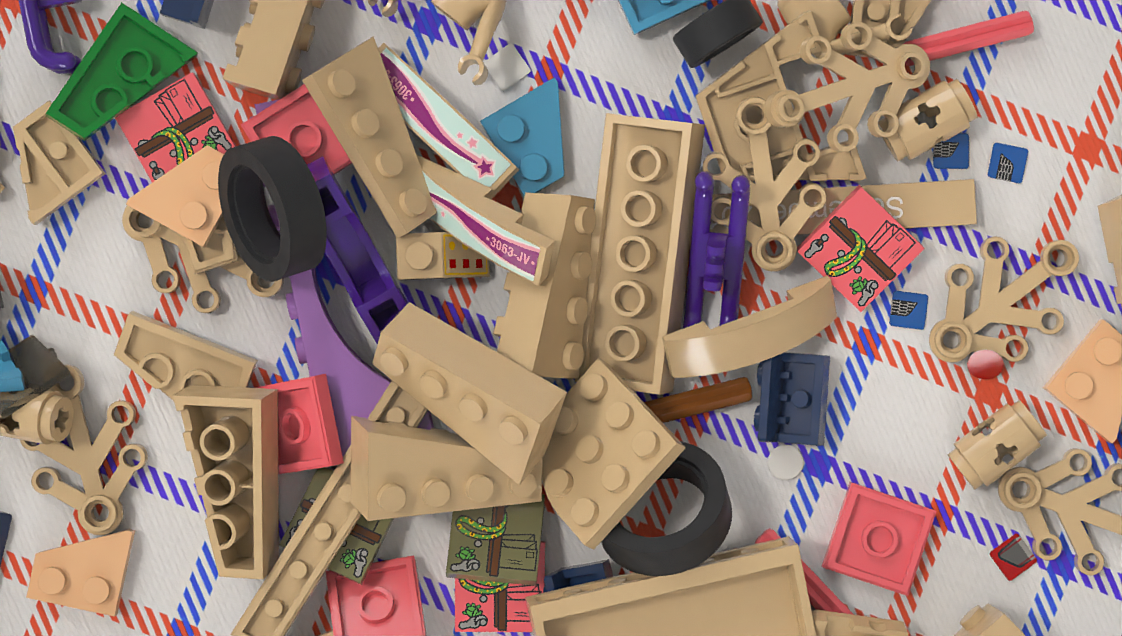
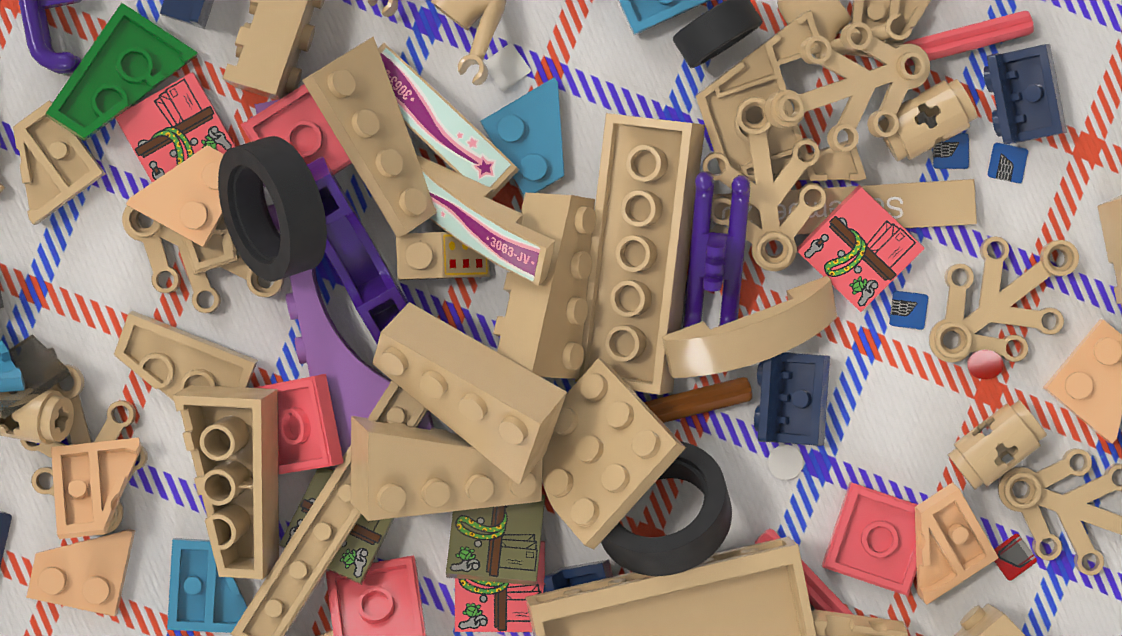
none -> light nougat wing [51,437,141,539]
none -> dark azure wing [167,538,247,633]
none -> light nougat wing [915,482,999,605]
none -> dark blue bracket [984,44,1067,144]

